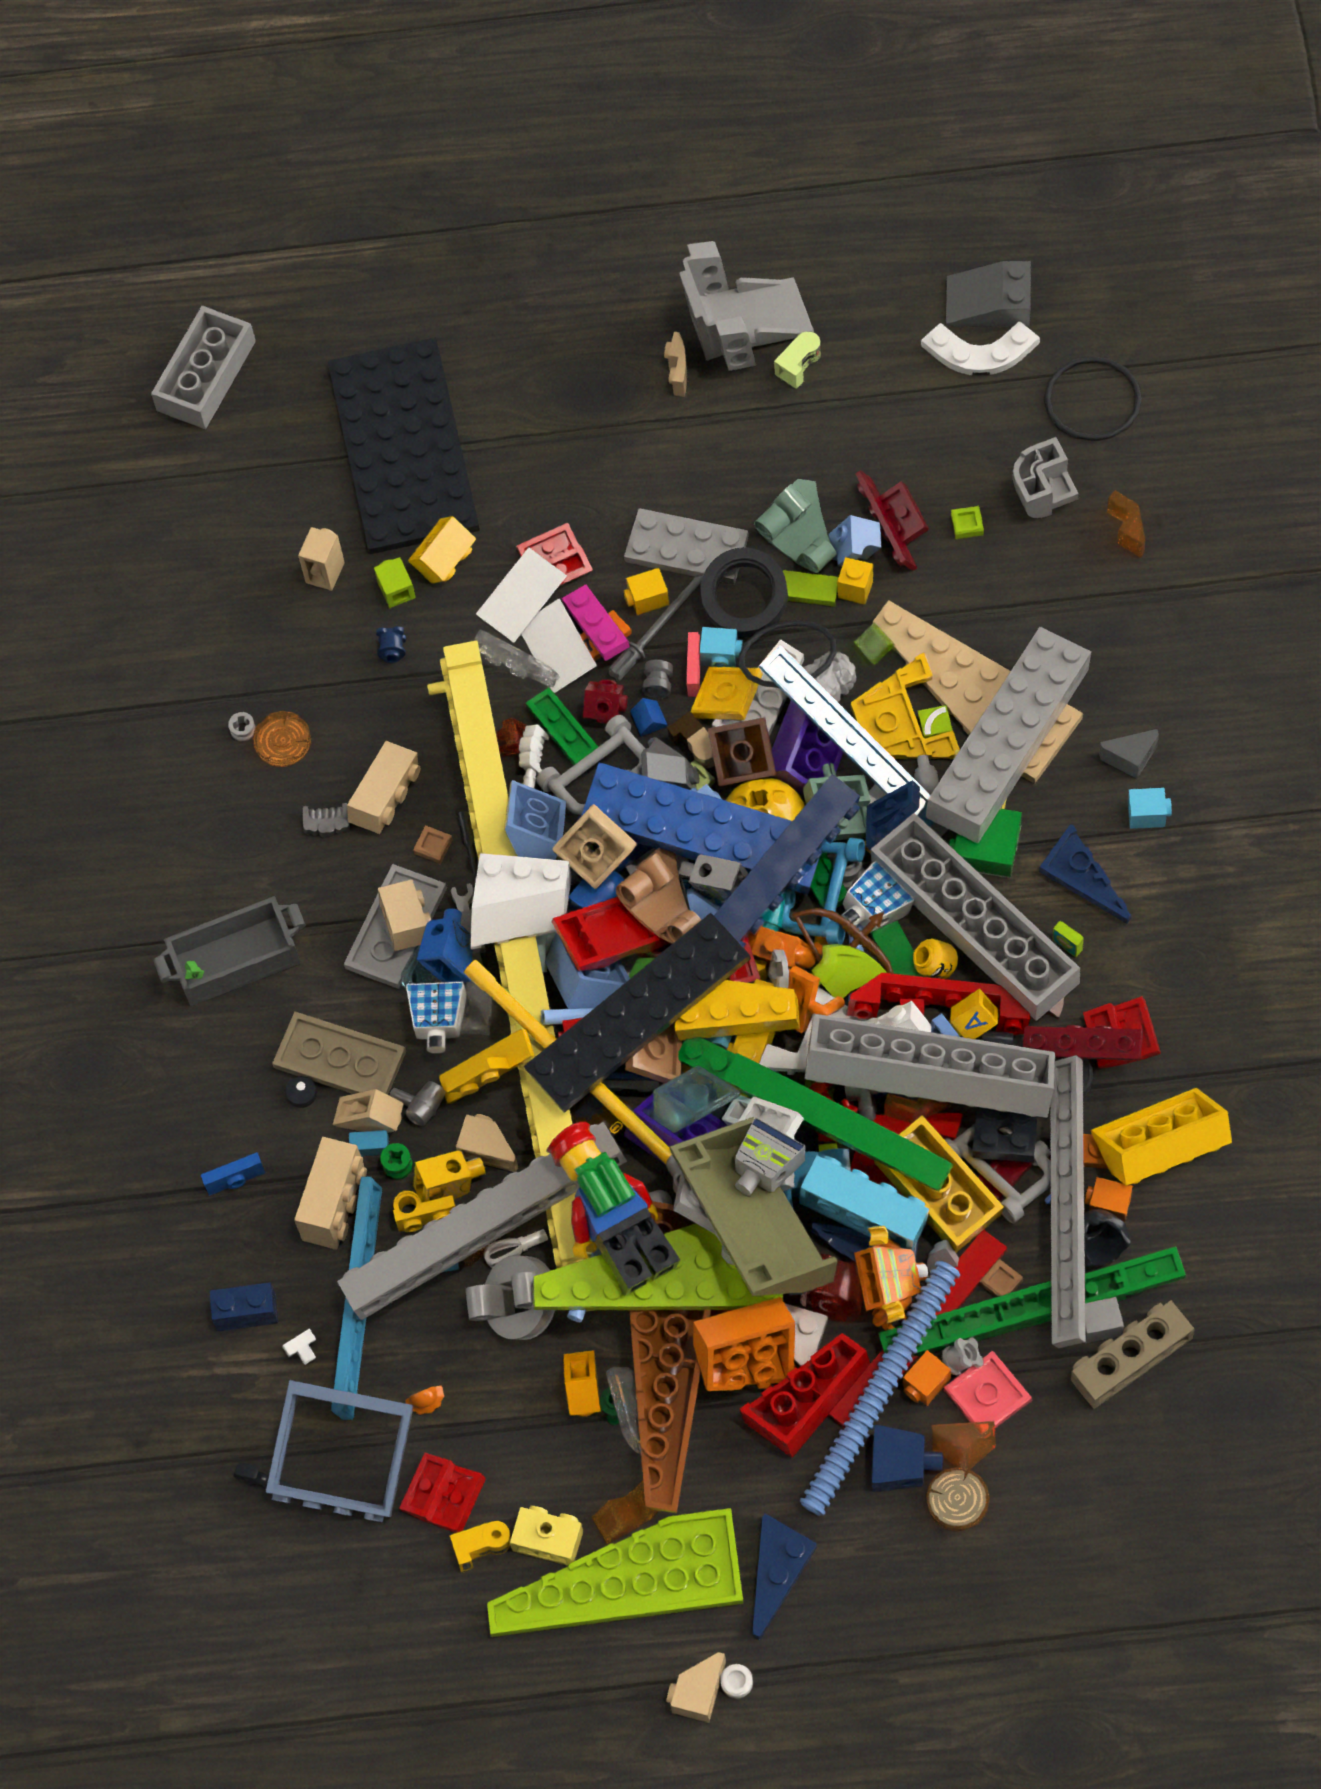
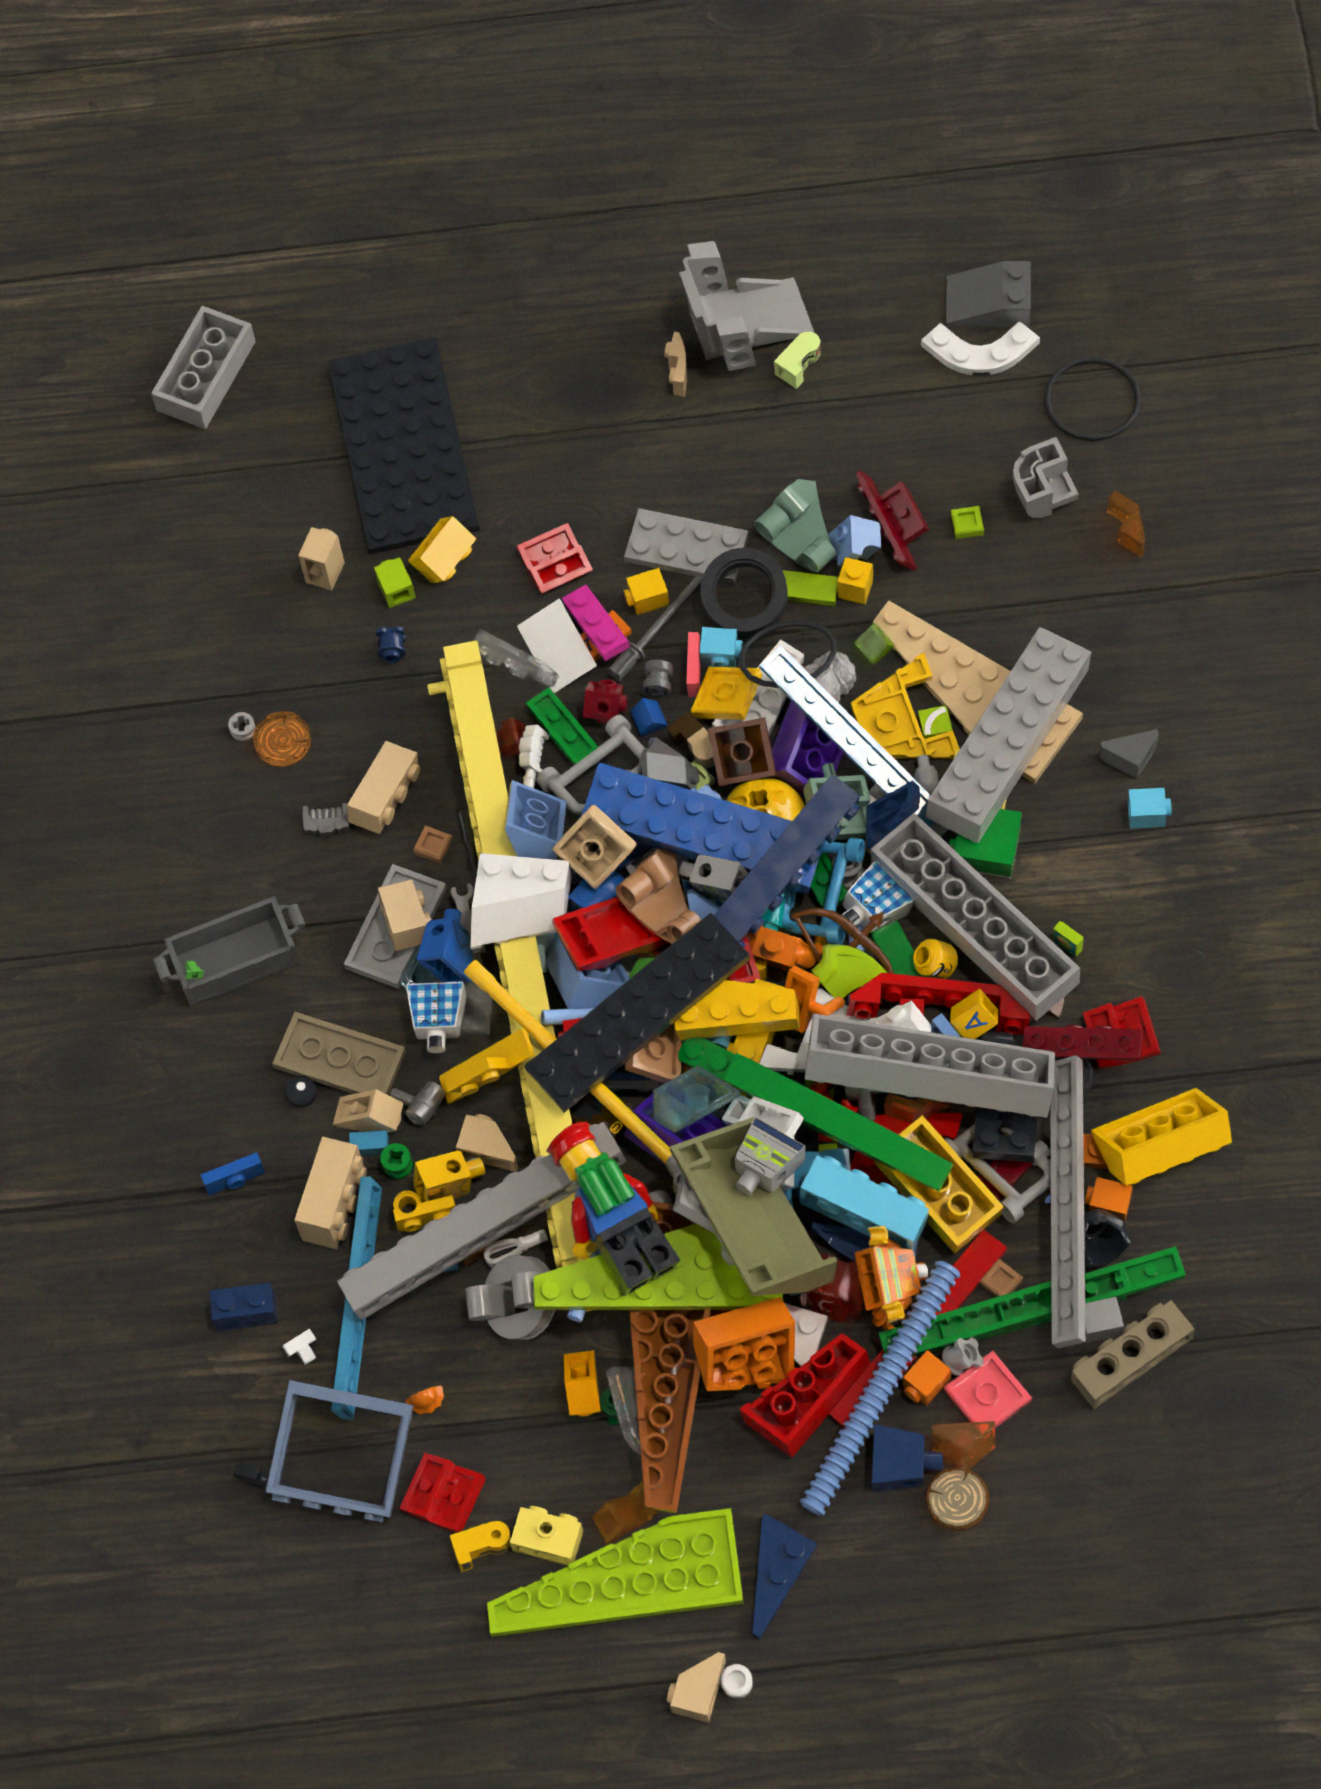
white sticker [476,547,567,643] -> none
light grey tile [768,949,789,988] -> none
light grey tile [927,1240,959,1271] -> none
dark blue wing [1039,824,1131,924] -> none

